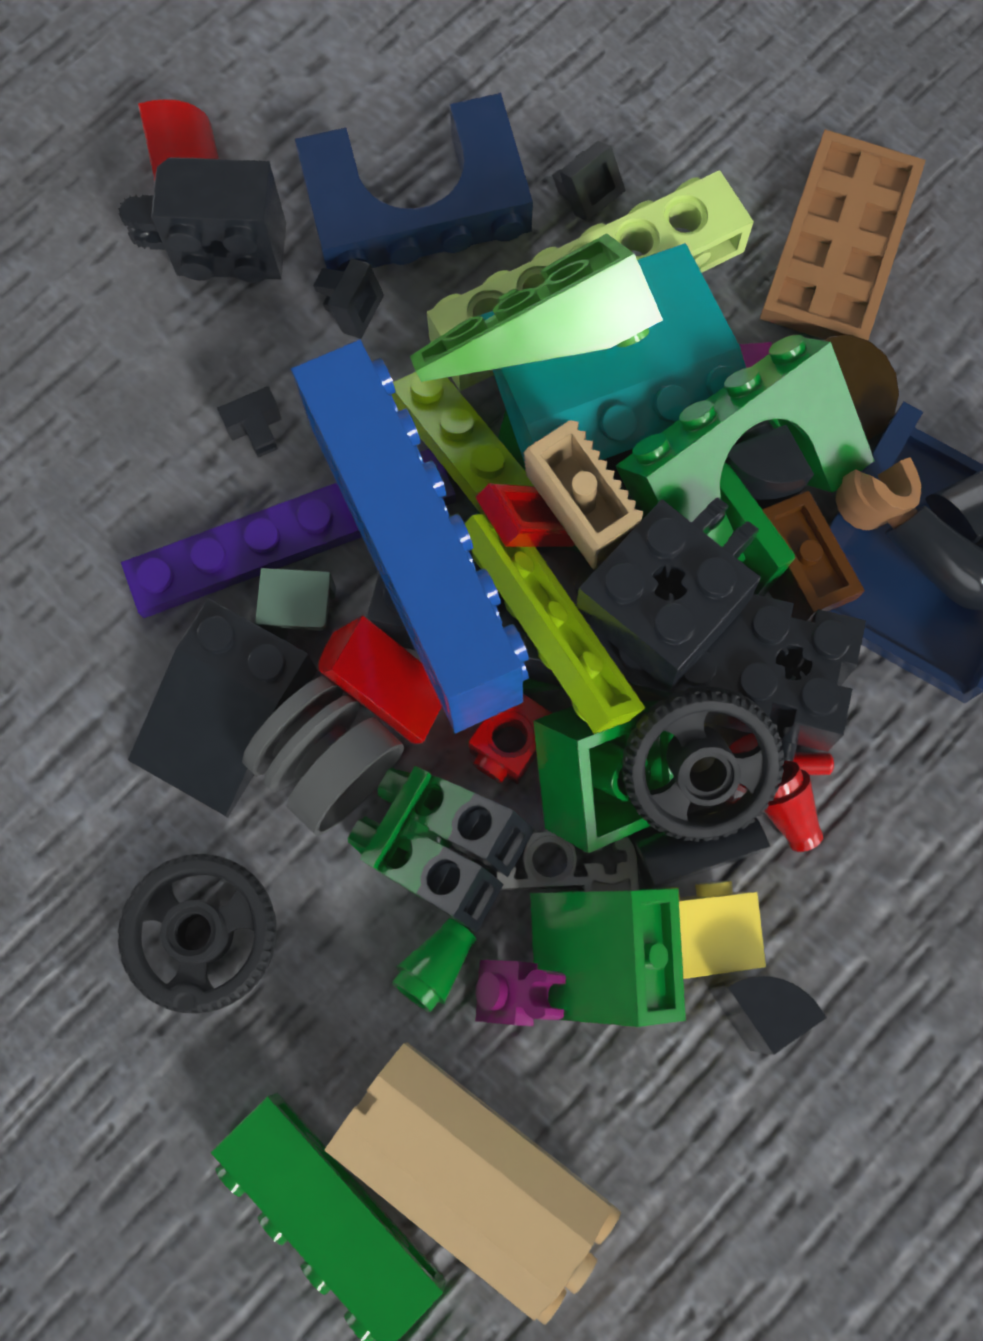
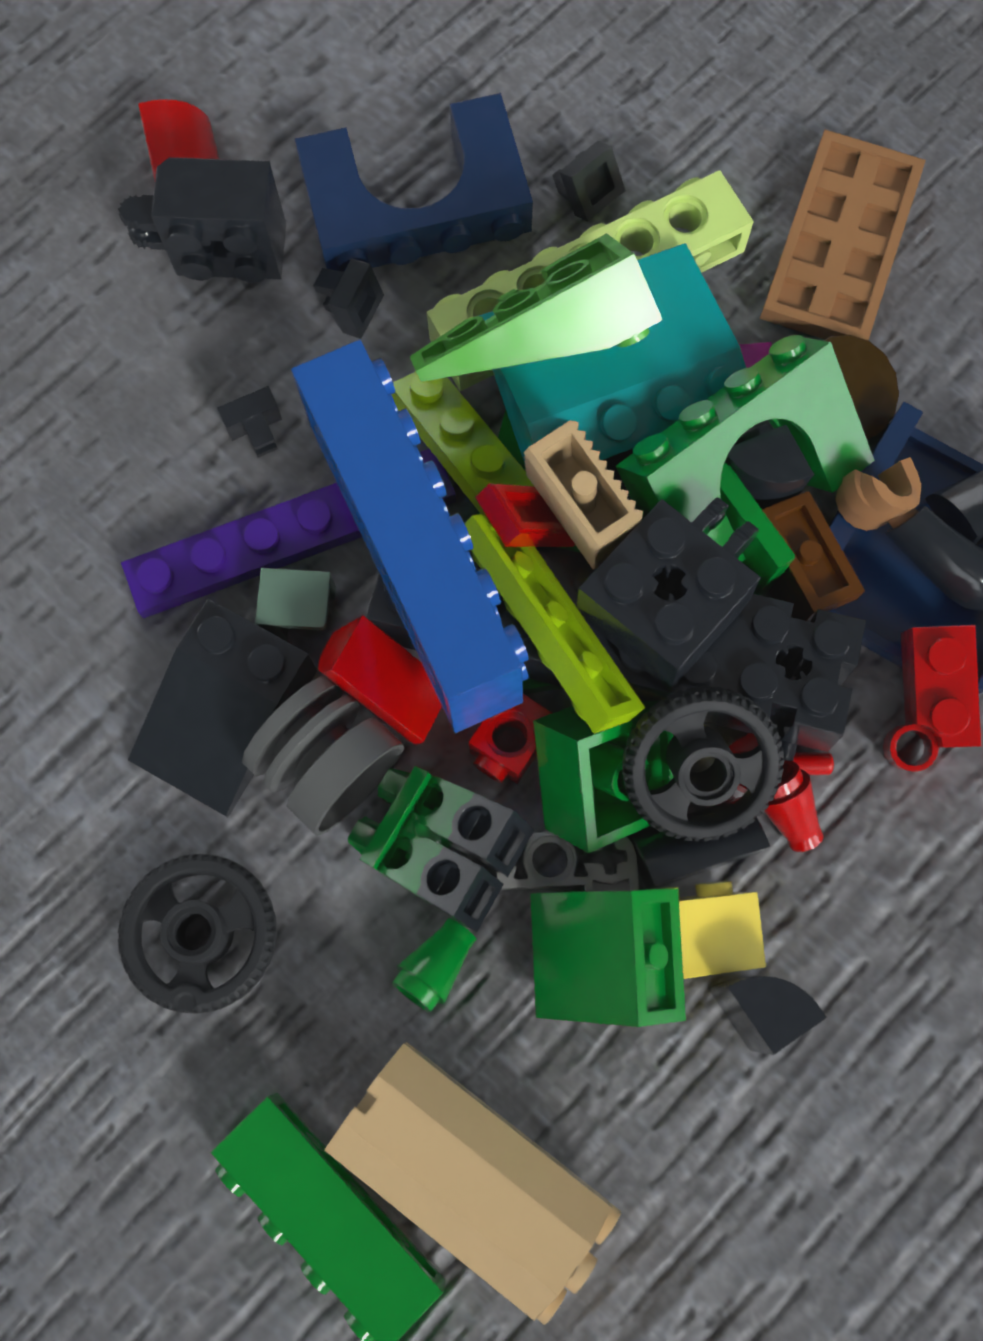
magenta plate [475,960,566,1026] -> none
none -> red hinge [883,625,981,772]

